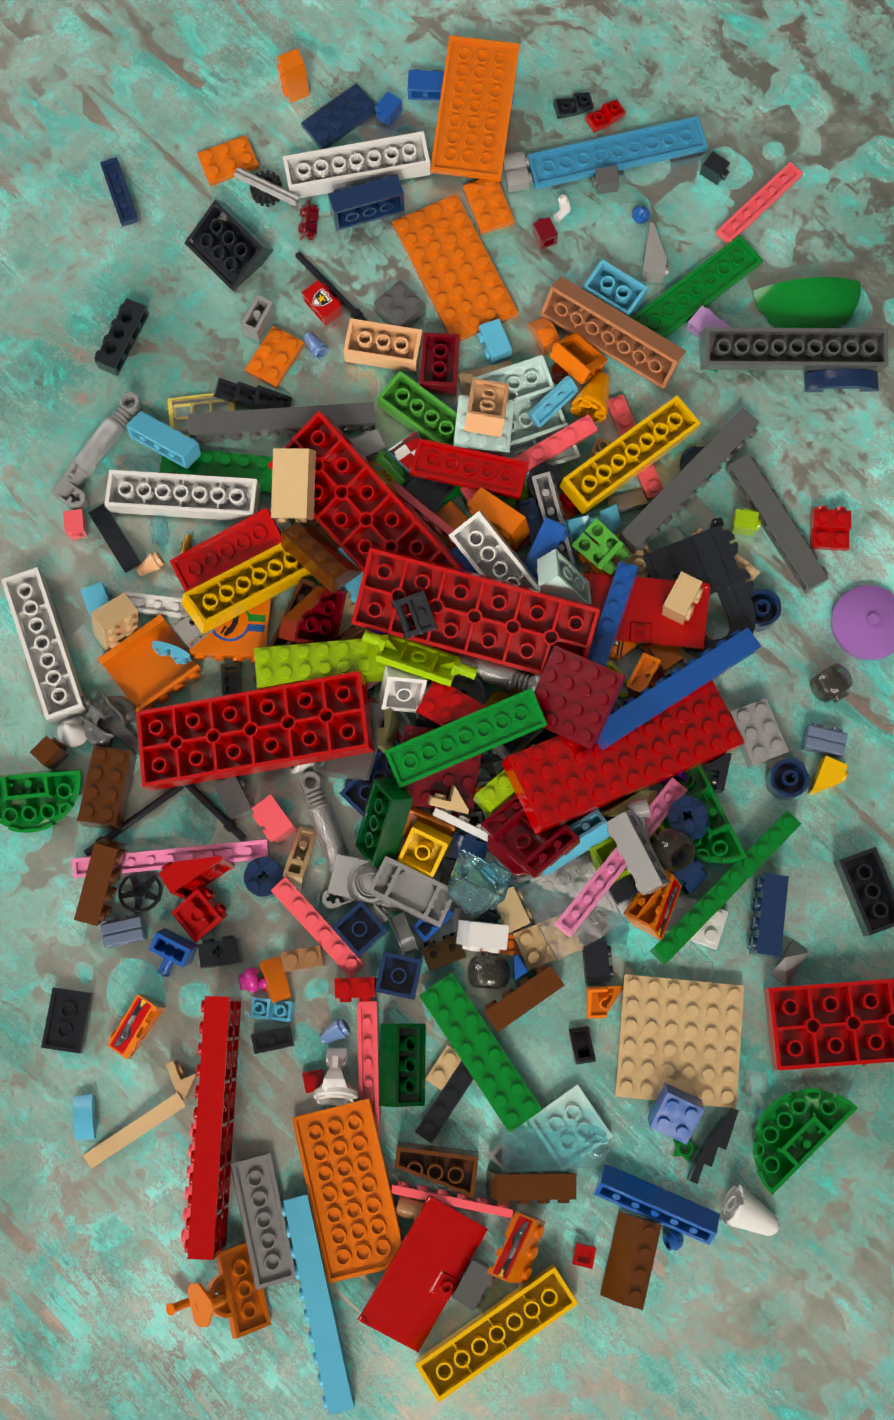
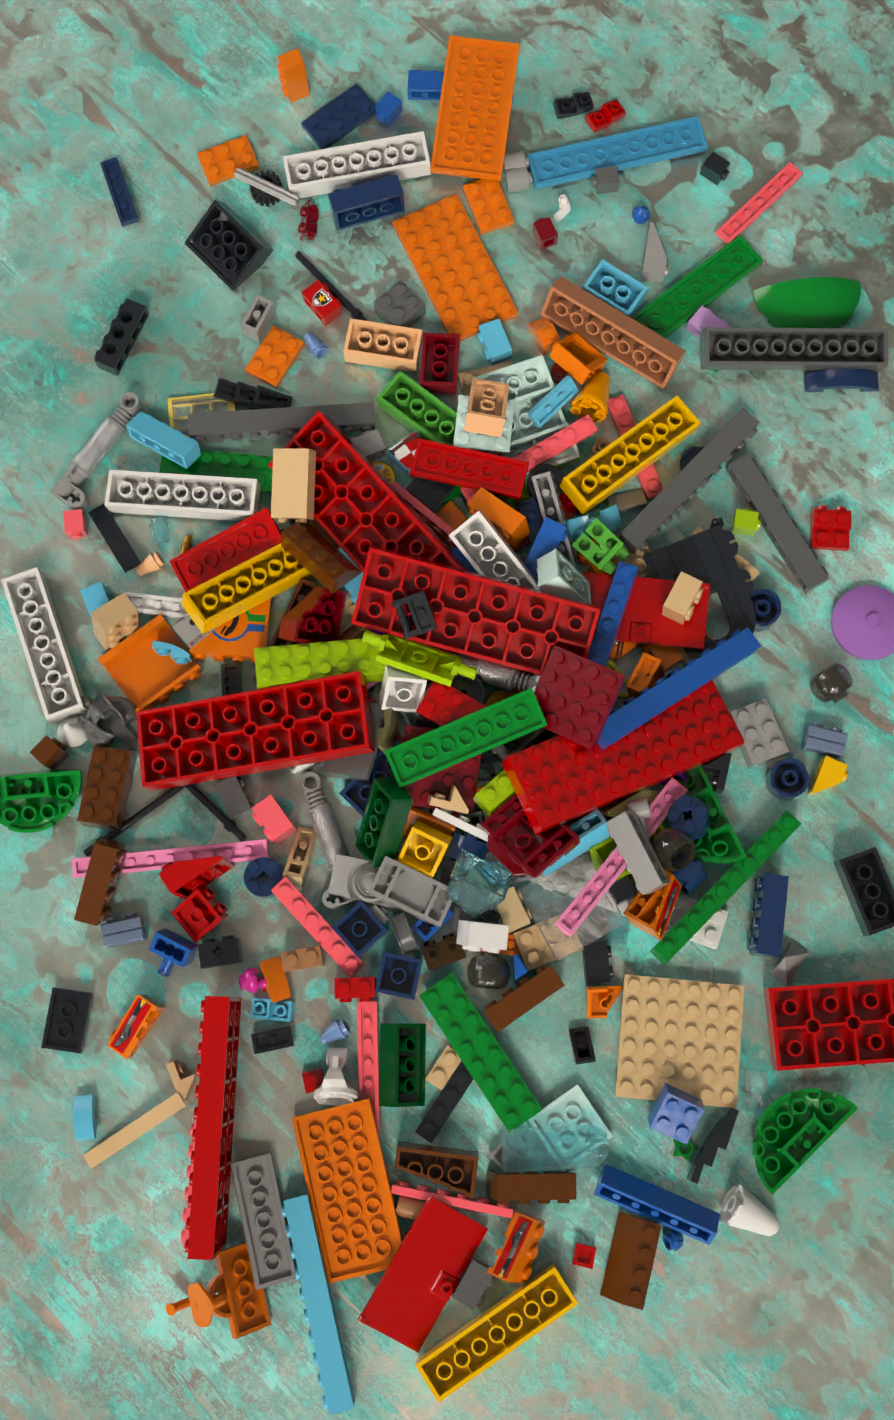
black wheel [118,871,162,914] -> none
bright green tile [375,448,407,486] -> none

